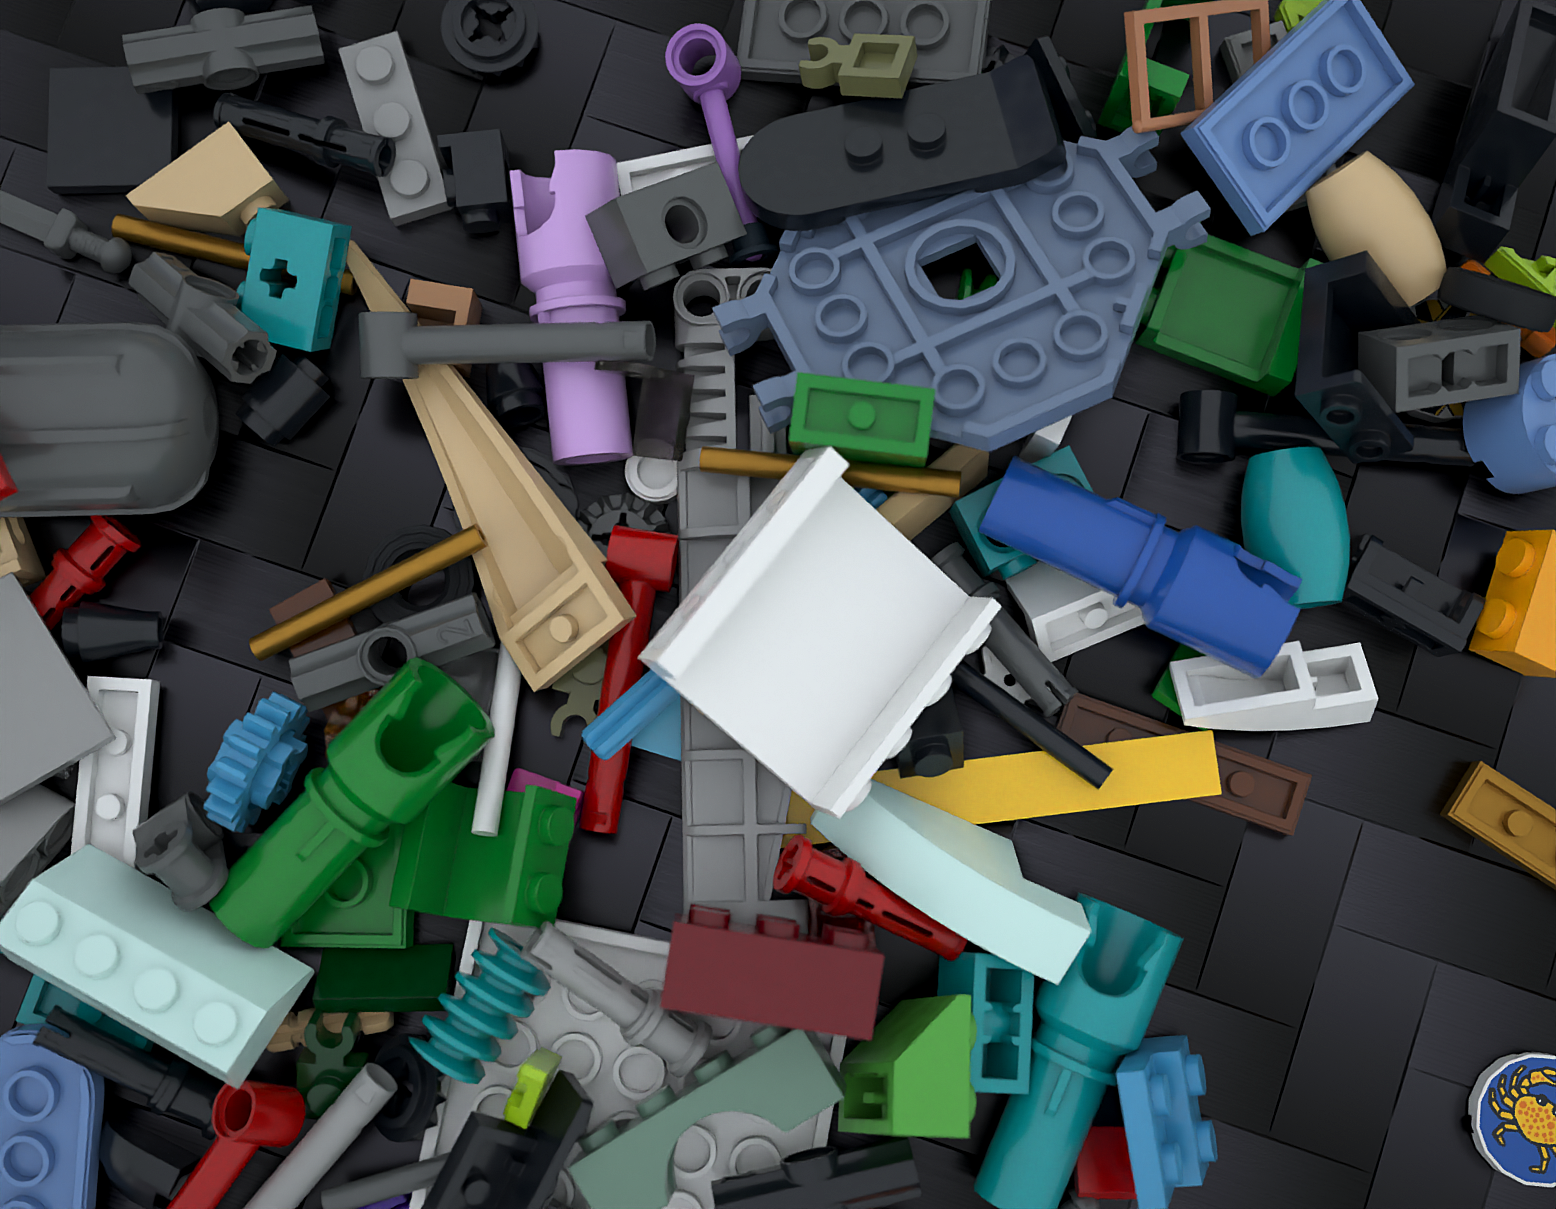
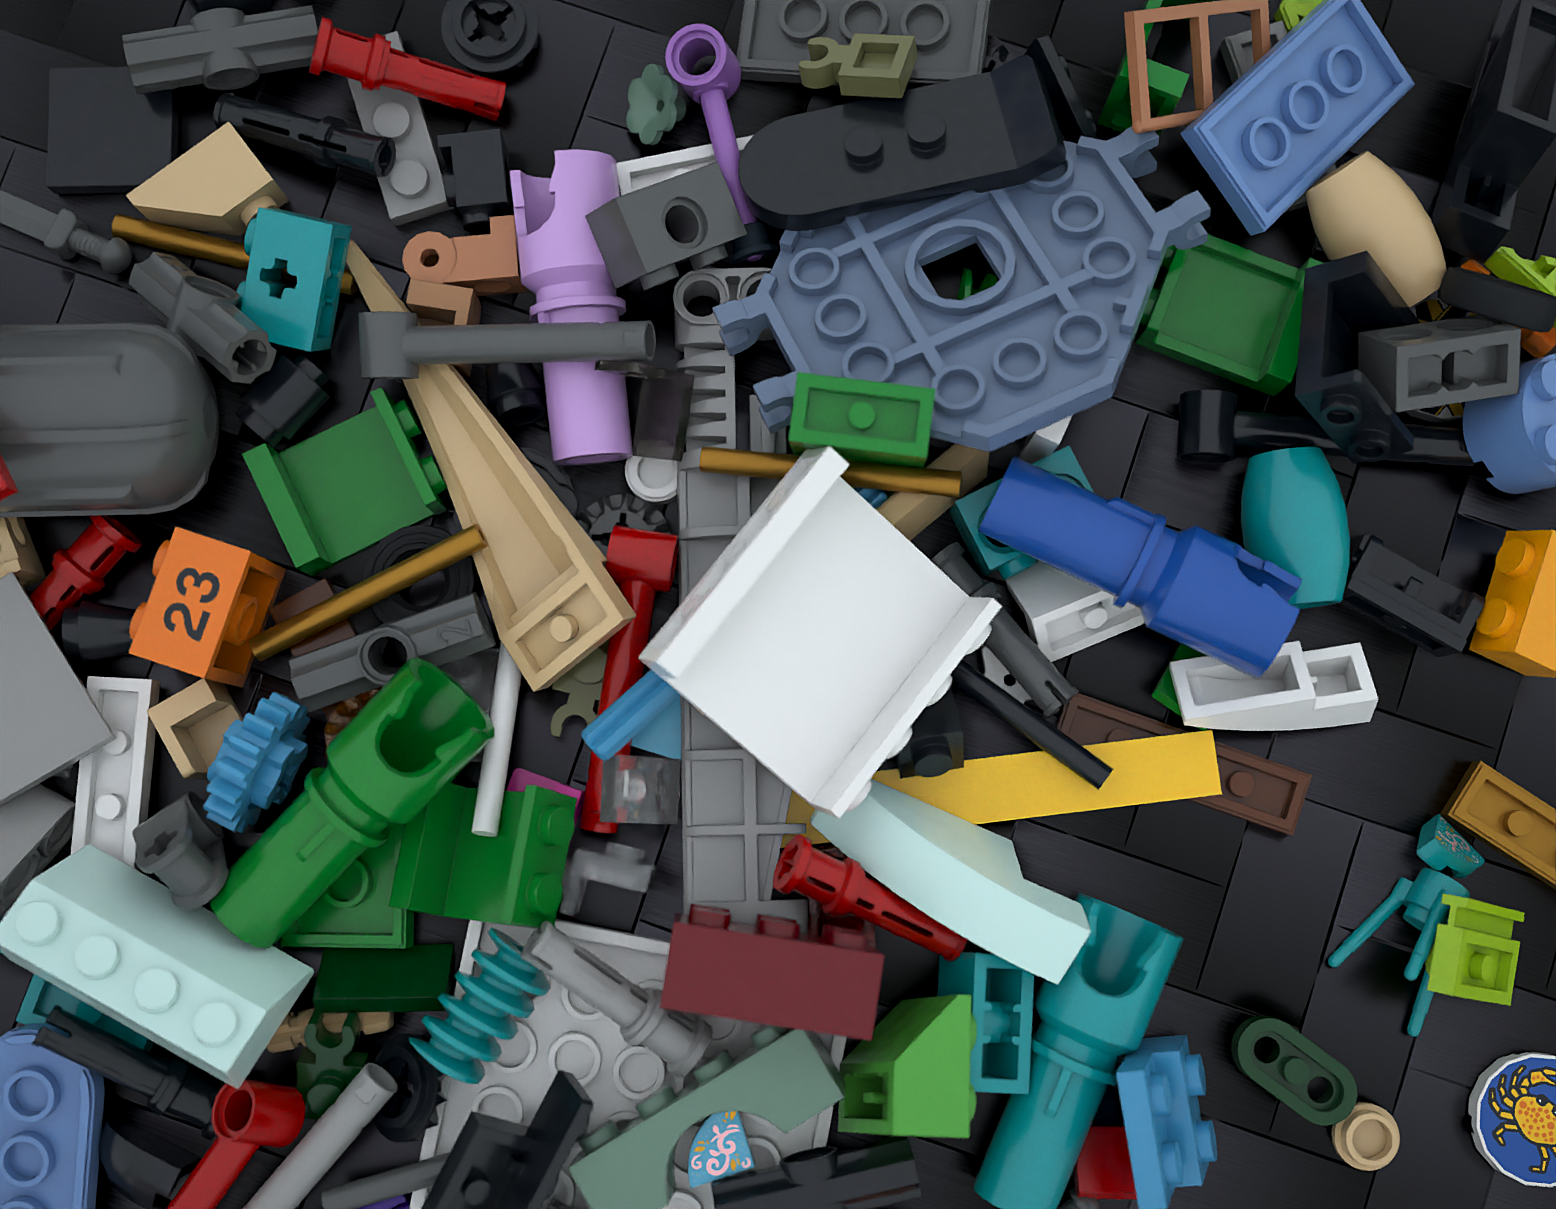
lime tile [503,1047,563,1129] -> none
none -> orange brick [128,526,286,688]
none -> tan panel [147,678,244,780]
none -> green panel [242,387,448,576]
none -> red pin [309,16,506,121]
none -> nougat leg [402,215,528,296]
none -> clear bracket [560,841,657,916]
none -> clear bracket [600,755,681,824]
none -> sand green plant [626,64,686,145]
none -> medium azure tile [688,1111,755,1188]
none -> dark green plate [1231,1015,1357,1126]
none -> teal plant [1328,868,1470,1037]
none -> tan plate [1332,1102,1400,1171]
none -> teal tile [1416,814,1485,879]
none -> lime plate [1425,894,1525,1006]

